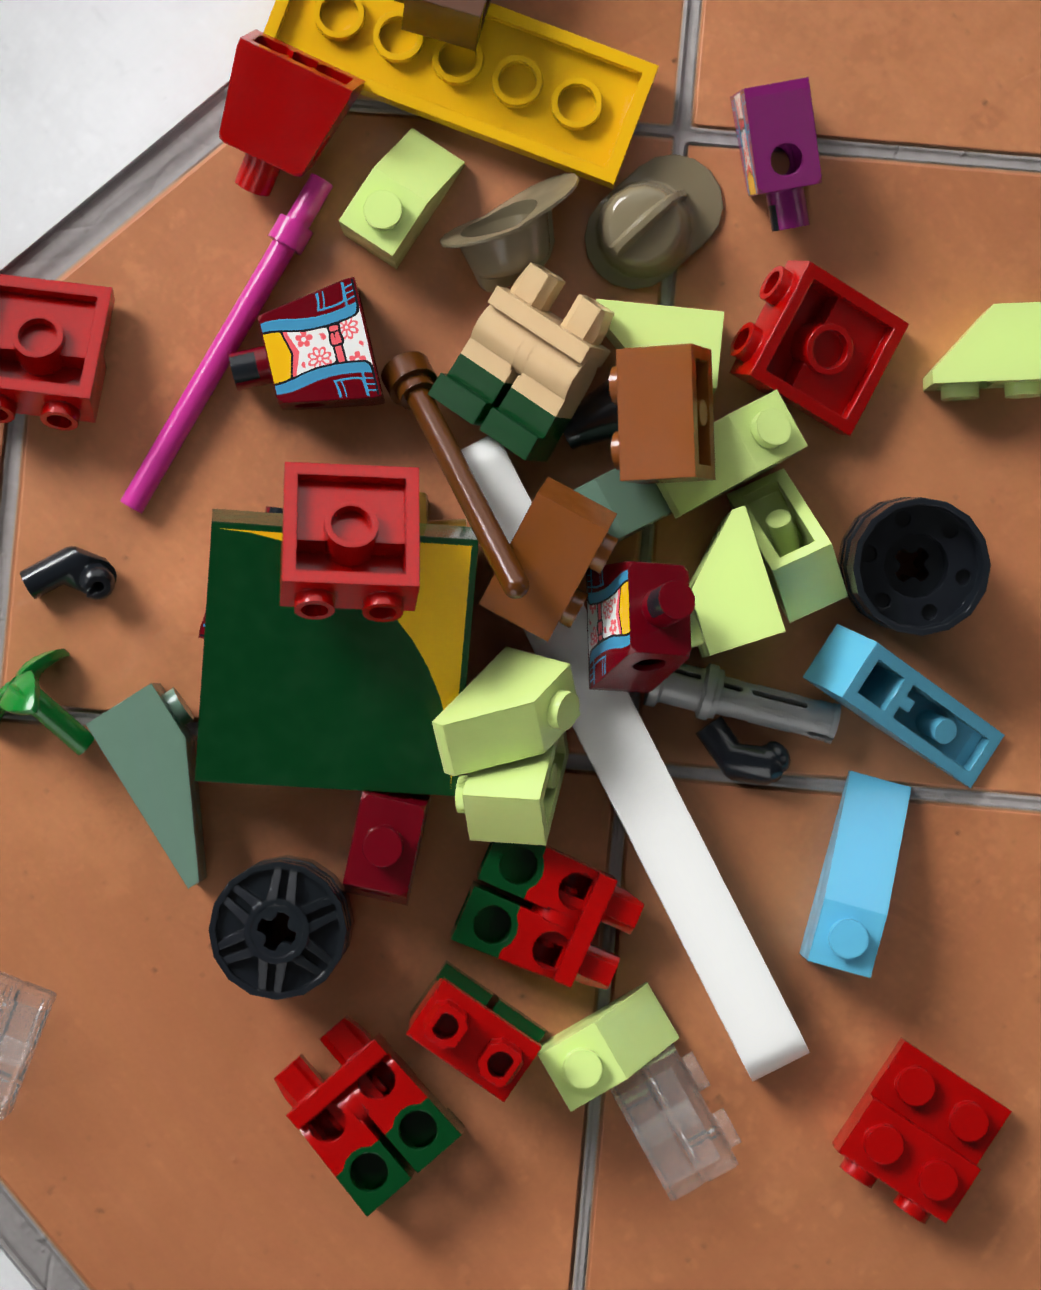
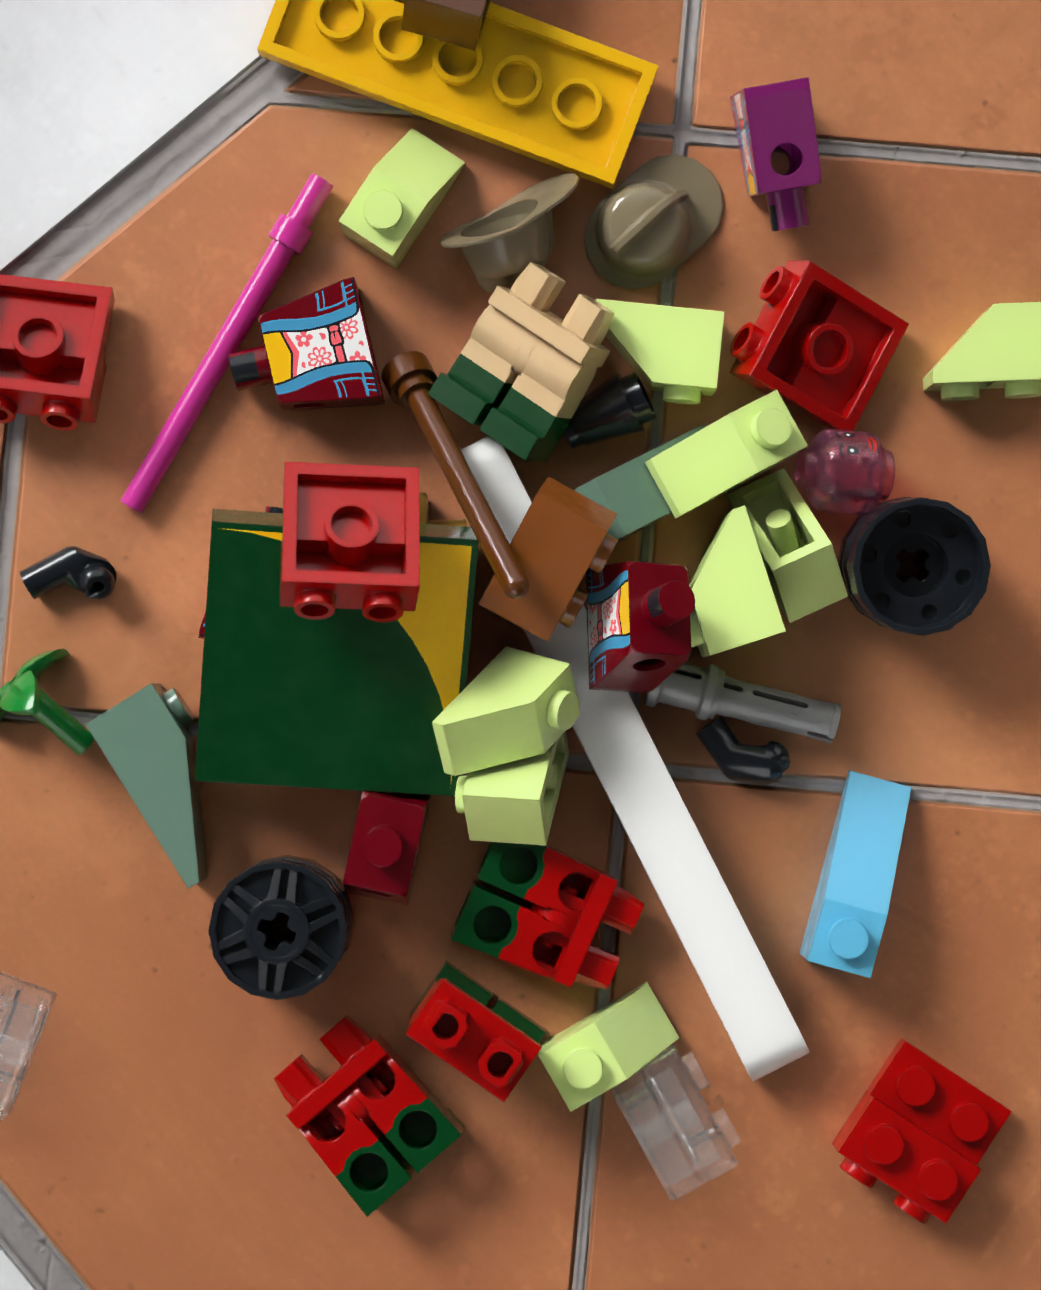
red torso [219,29,365,197] -> none
dark orange brick [609,343,716,484] -> none
medium azure slope [803,624,1005,788] -> none
none -> clear pink head [795,428,895,515]

